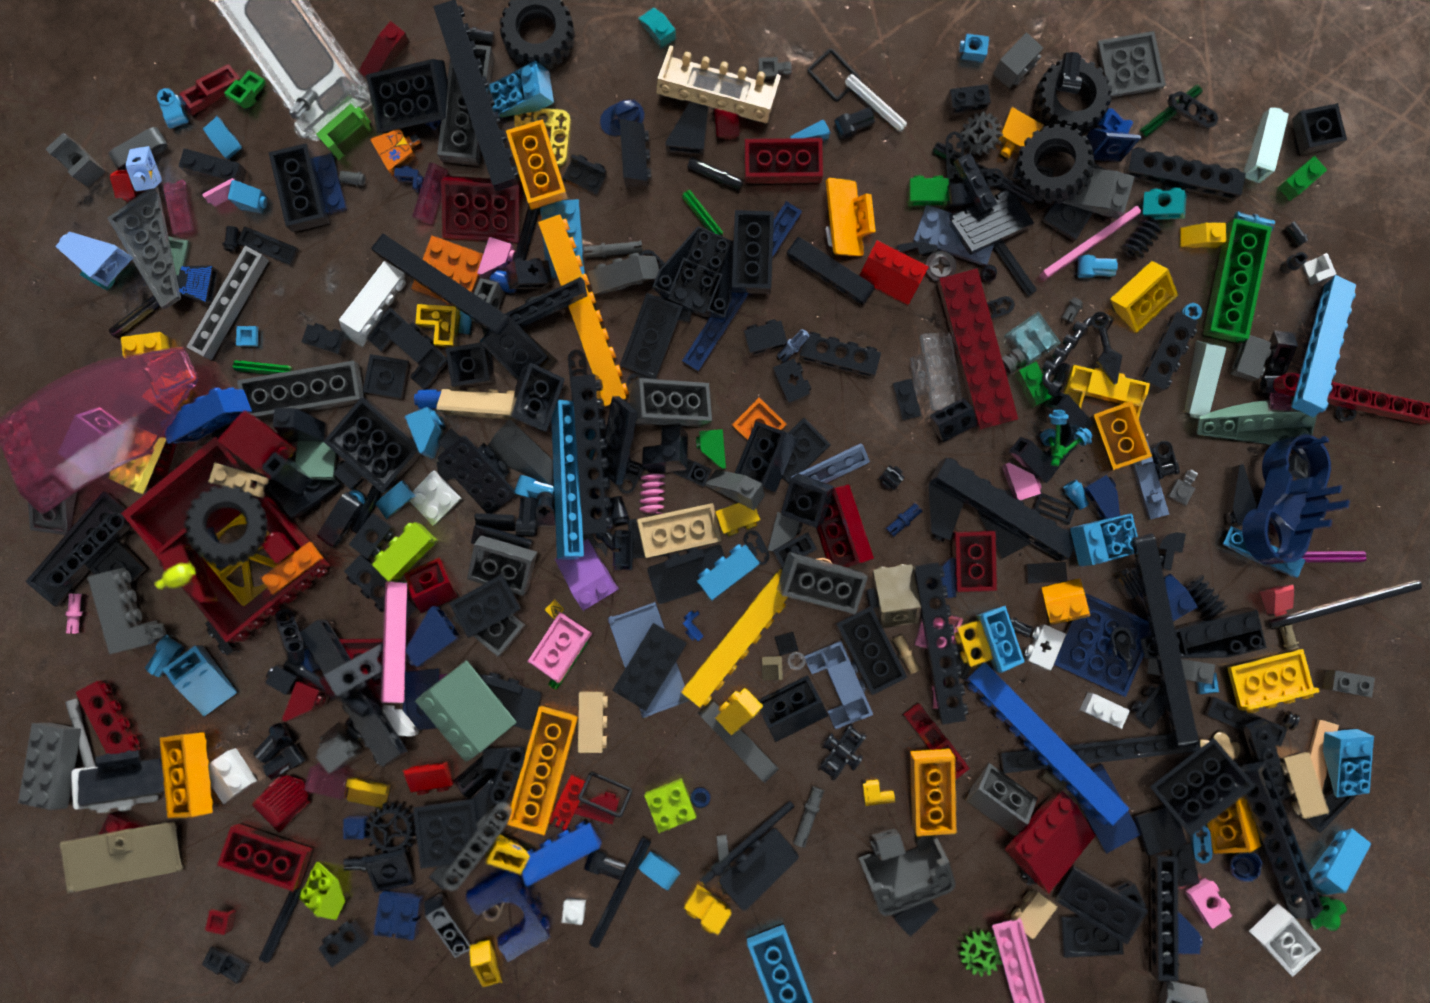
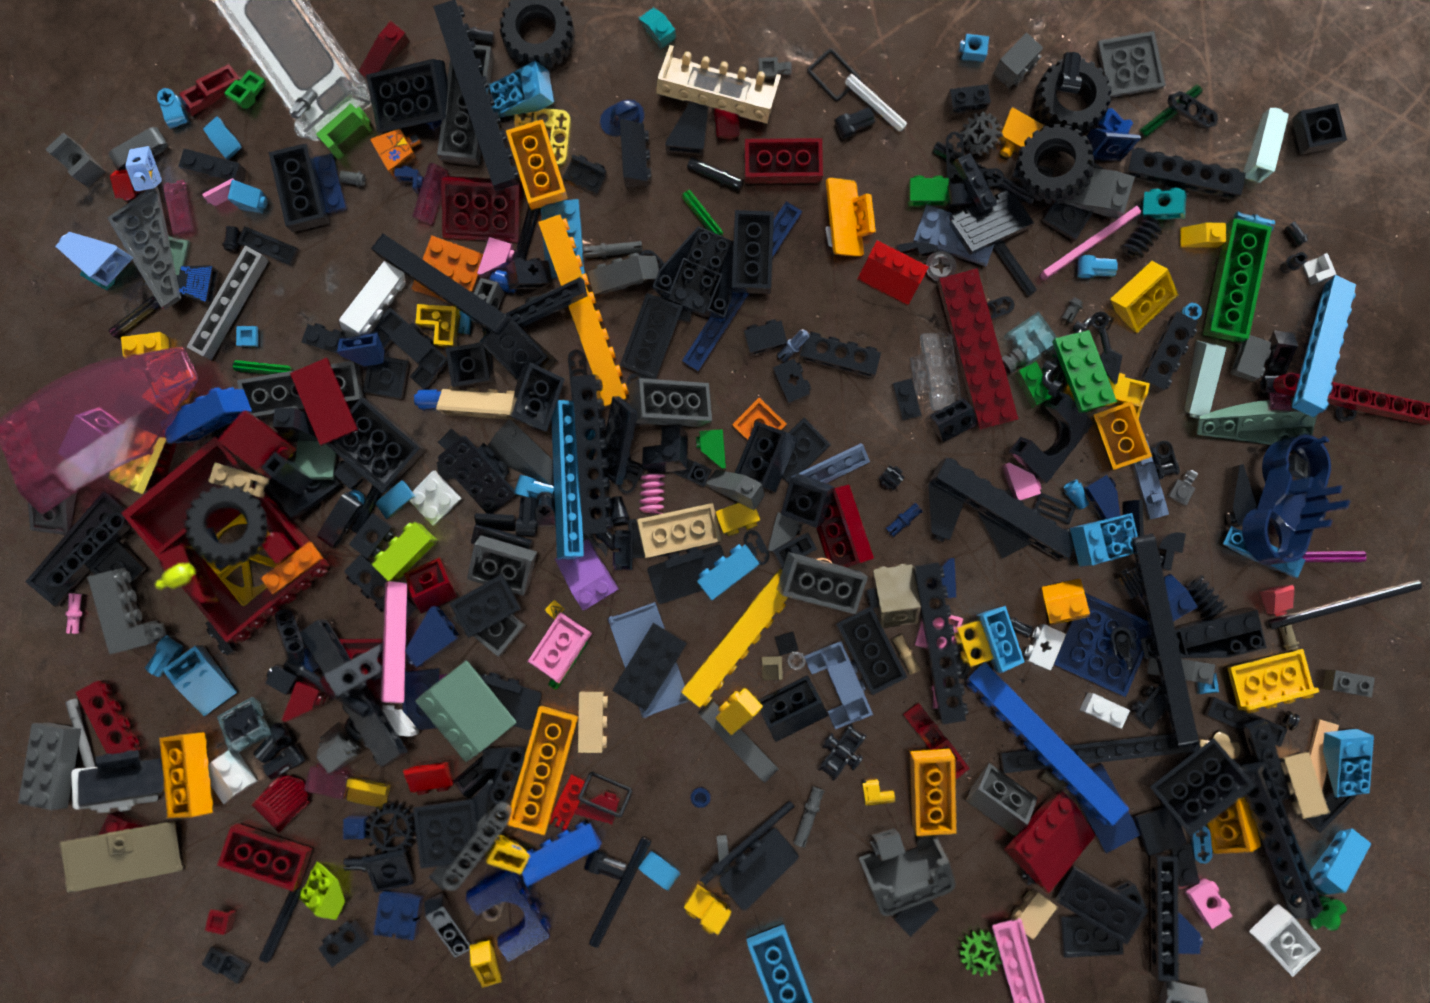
dark azure slope [405,407,446,459] -> none
white brick [562,898,586,924] -> none
lime brick [644,778,696,833] -> none
blue bracket [683,610,704,641] -> none
black beam [786,237,875,305] -> none
dark azure slope [790,120,831,140] -> none
dark red brick [952,530,997,592] -> none
black hinge [981,265,997,282] -> none
black tile [1026,562,1067,584] -> none
plant [1040,410,1092,467] -> none
dark blue hair [1230,852,1263,882] -> none
green brick [1277,156,1327,201] -> none
none -> piece [217,697,271,754]
none -> dark red tile [290,357,358,446]
none -> dark blue slope [337,333,384,366]
none -> green plate [1052,330,1117,413]
none -> black slope [1122,500,1144,536]

